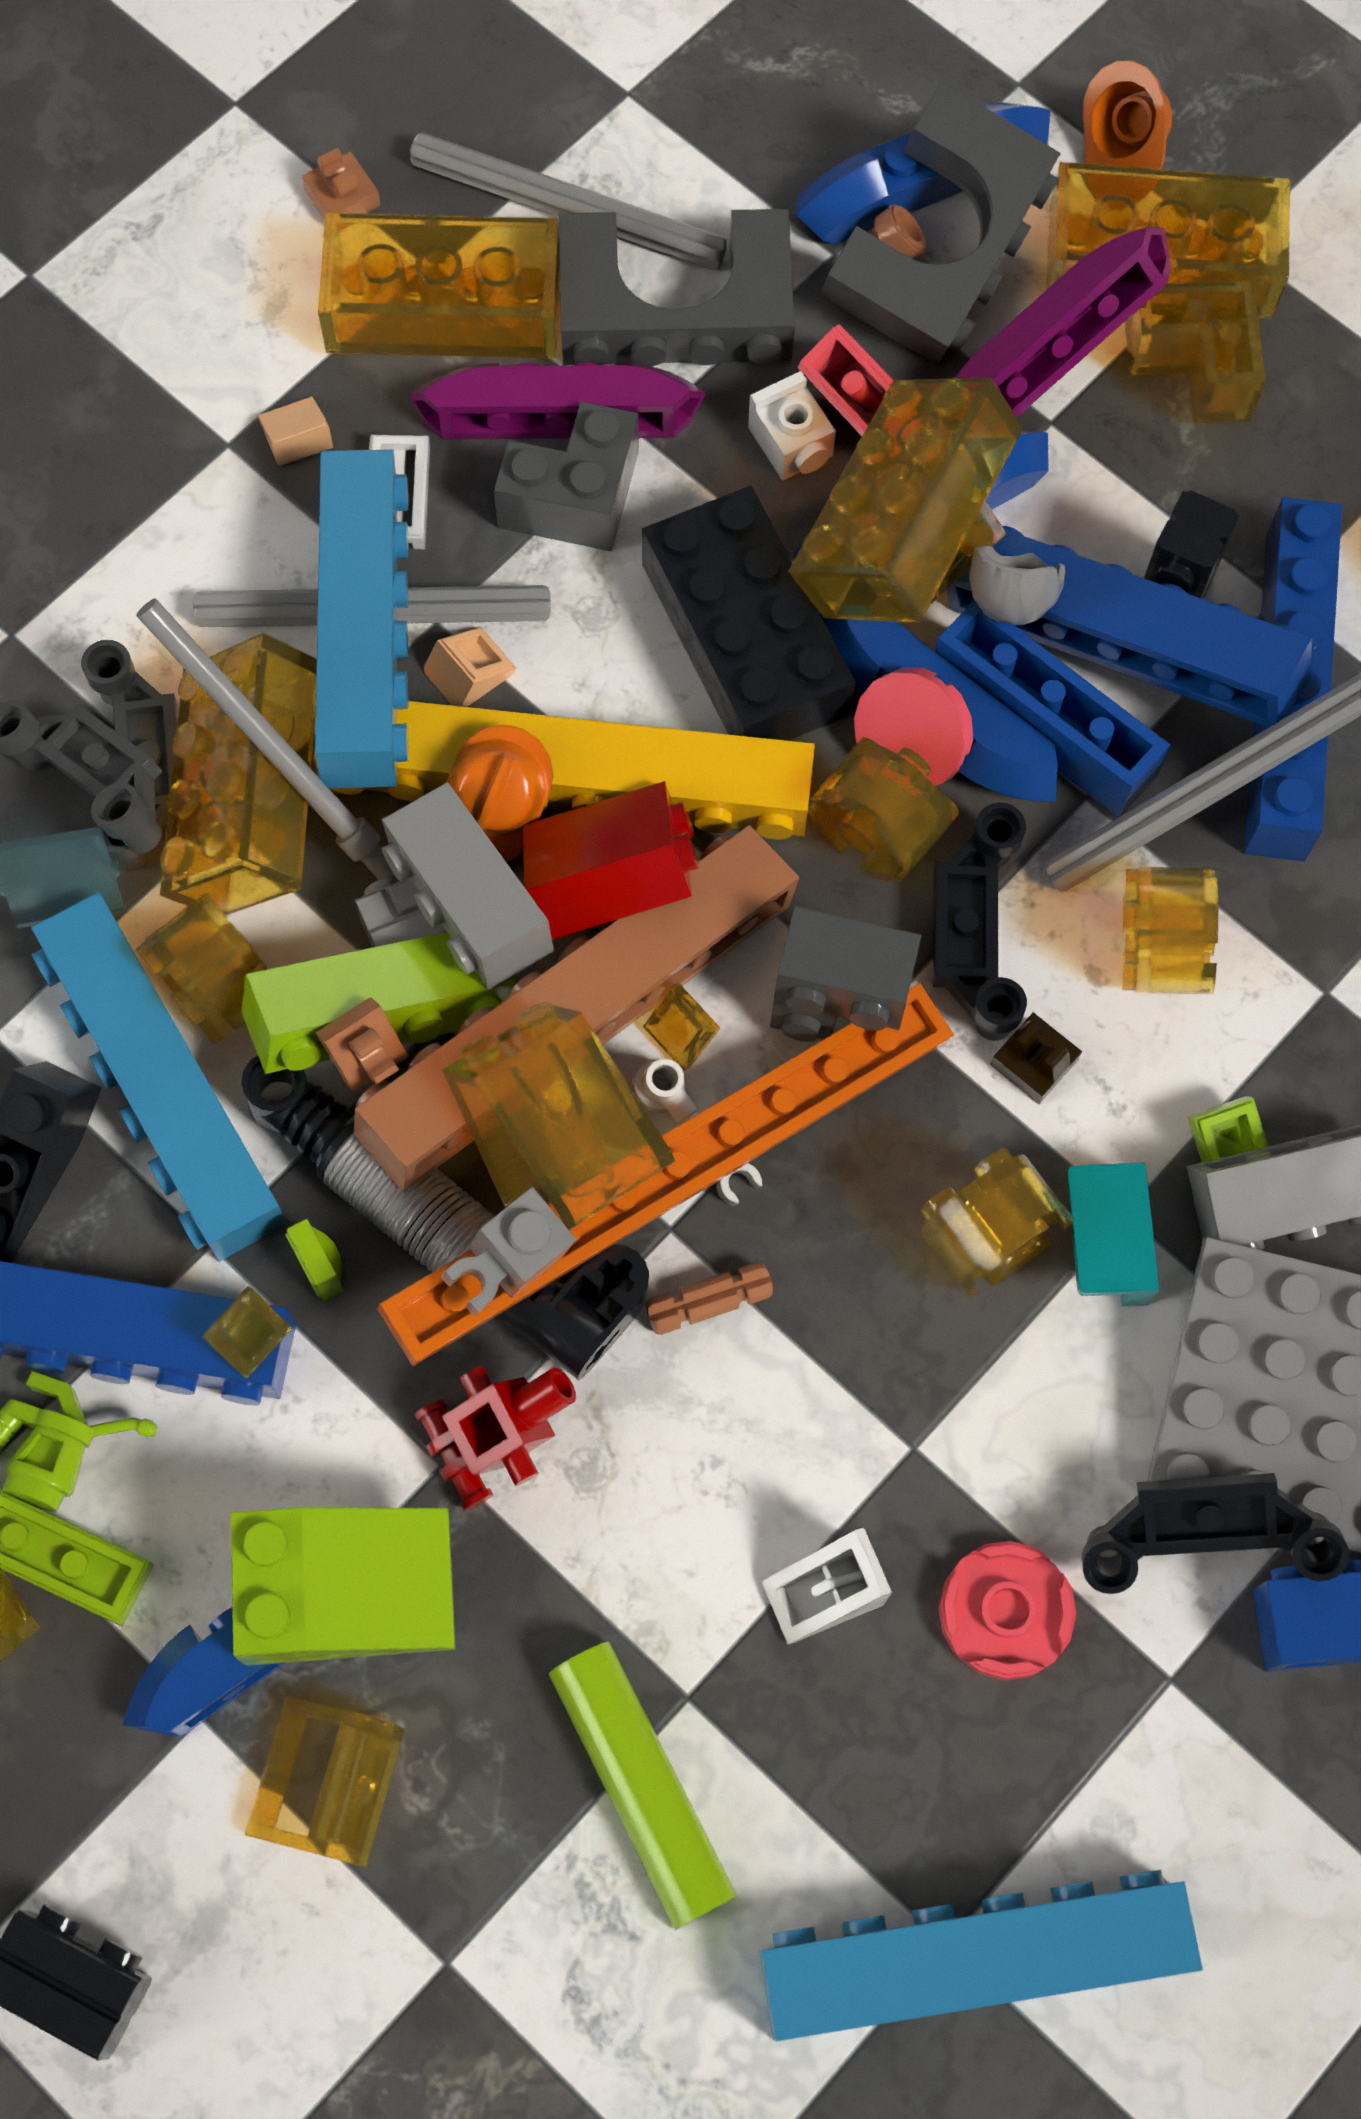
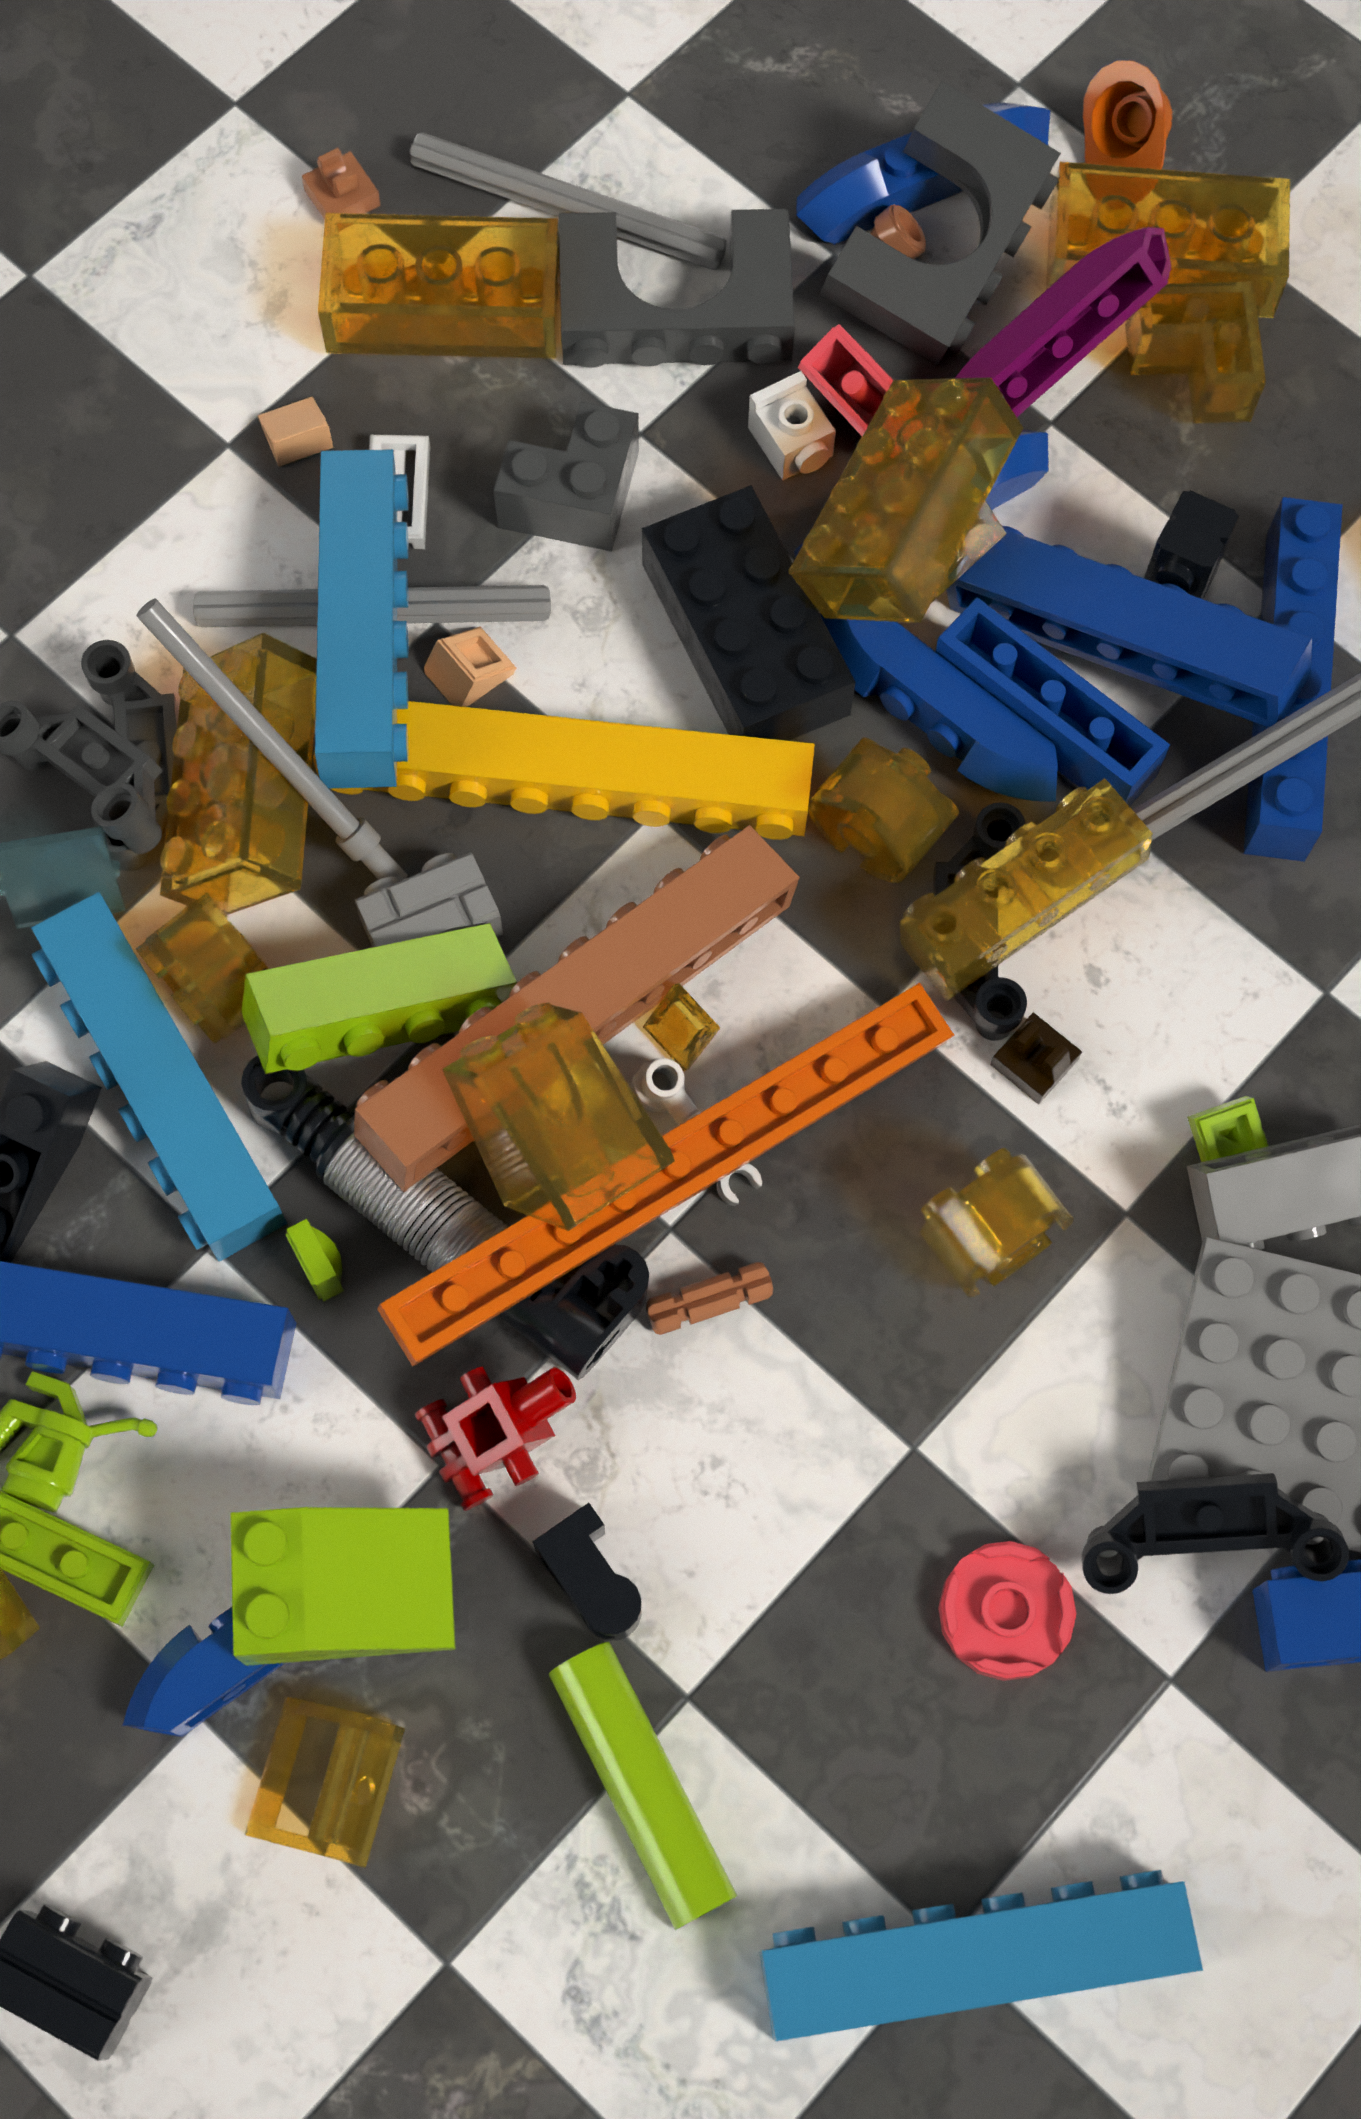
clear yellow slope [202,1286,292,1379] -> none
nougat tile [316,997,409,1092] -> none
light grey brick [382,782,554,990] -> none
magenta brick [408,362,706,440] -> none
light grey brick [441,1187,577,1317] -> none
orange piece [446,725,554,863] -> none
red brick [523,781,698,940] -> none
white slope [761,1528,892,1645] -> none
dark grey brick [770,906,922,1042] -> none
coral tile [854,667,973,791] -> none
light grey hair [969,544,1065,625] -> none
teal panel [1066,1162,1159,1307] -> none
clear yellow brick [1122,867,1218,994] -> none
none -> black leg [532,1502,642,1641]
none -> clear yellow brick [899,778,1153,1001]

